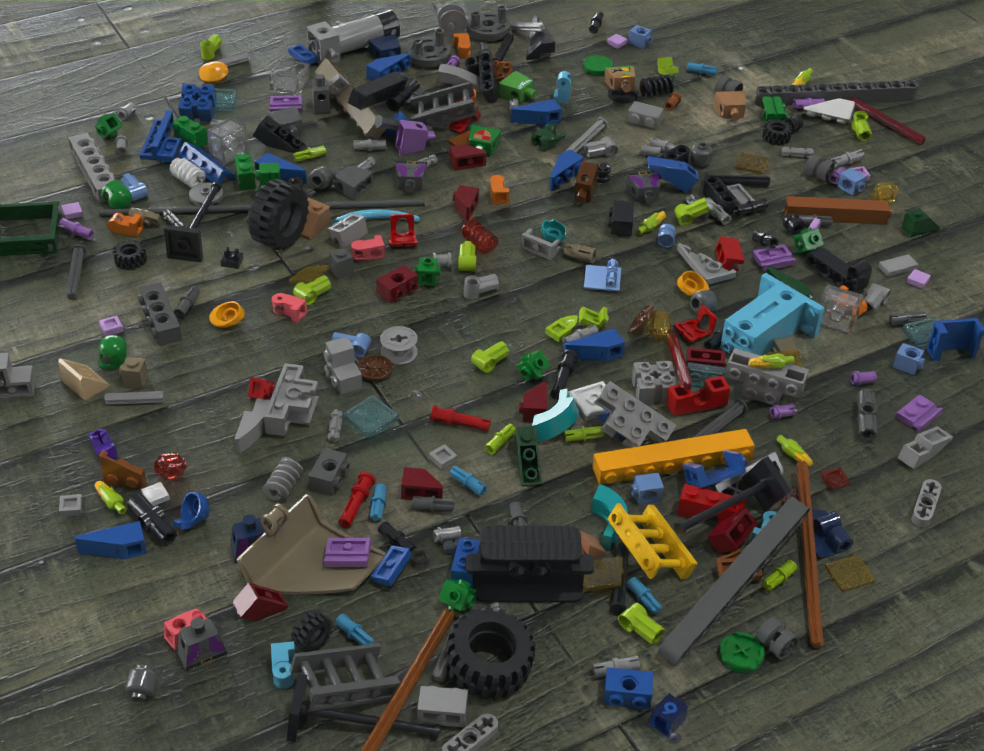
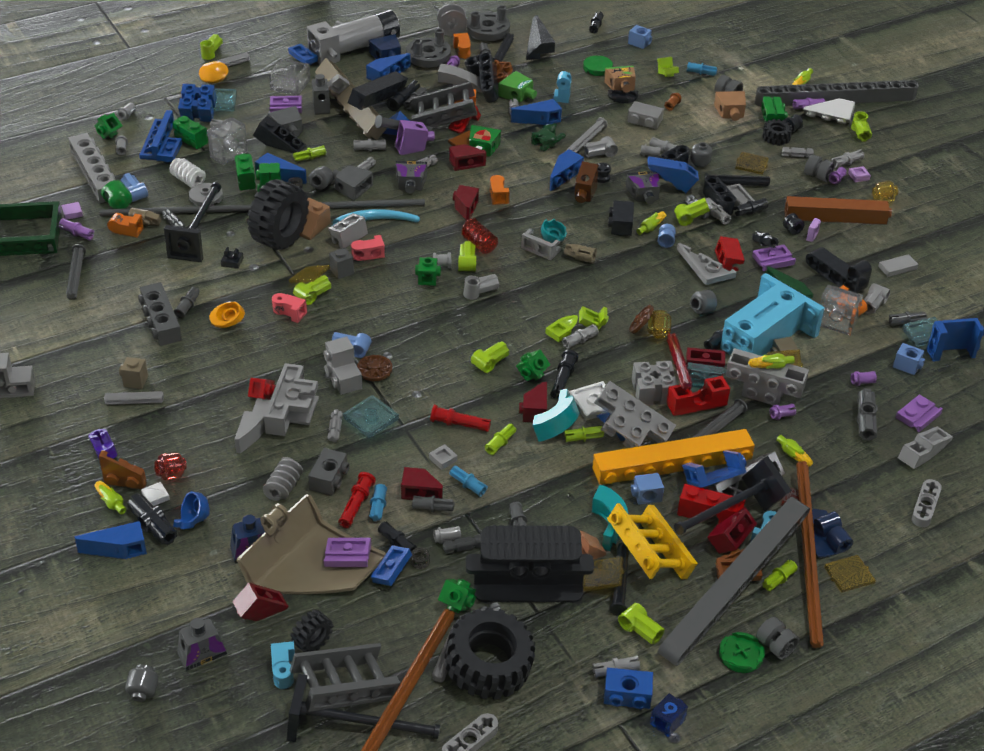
tan slope [58,358,110,400] -> none
light grey tile [59,494,83,517] -> none
green helmet [98,335,127,370] -> none
lavender tile [99,316,124,336] -> none
black tyre [113,239,147,270] -> none
coral leg [164,609,207,650] -> none
blue fence [177,141,236,185] -> none
dark azure axle [335,614,374,645] -> none
dark red brick [376,265,418,304] -> none
light grey piece [380,326,418,365] -> none
red piece [389,214,417,247] -> none
light grey brick [417,686,468,728] -> none
blue brick [451,538,480,588] -> none
light grey axle [510,22,545,32] -> none
dark green slope [514,426,542,486] -> none
blue slope [564,329,625,361] -> none
light blue hinge [584,259,621,291] -> none
lavender tile [607,34,628,49] -> none
dark azure axle [627,577,662,615] -> none
black piece [640,74,674,97] -> none
red piece [673,305,717,343] -> none
light orange hat [677,271,709,296] -> none
green brick [793,227,824,253] -> none
dark grey axle [798,214,833,226] -> none
clear red tile [821,467,850,490] -> none
medium blue brick [837,168,866,196] -> none
dark red axle [850,97,926,145] -> none
dark green slope [901,208,940,237] -> none
lavender tile [906,269,931,289] -> none

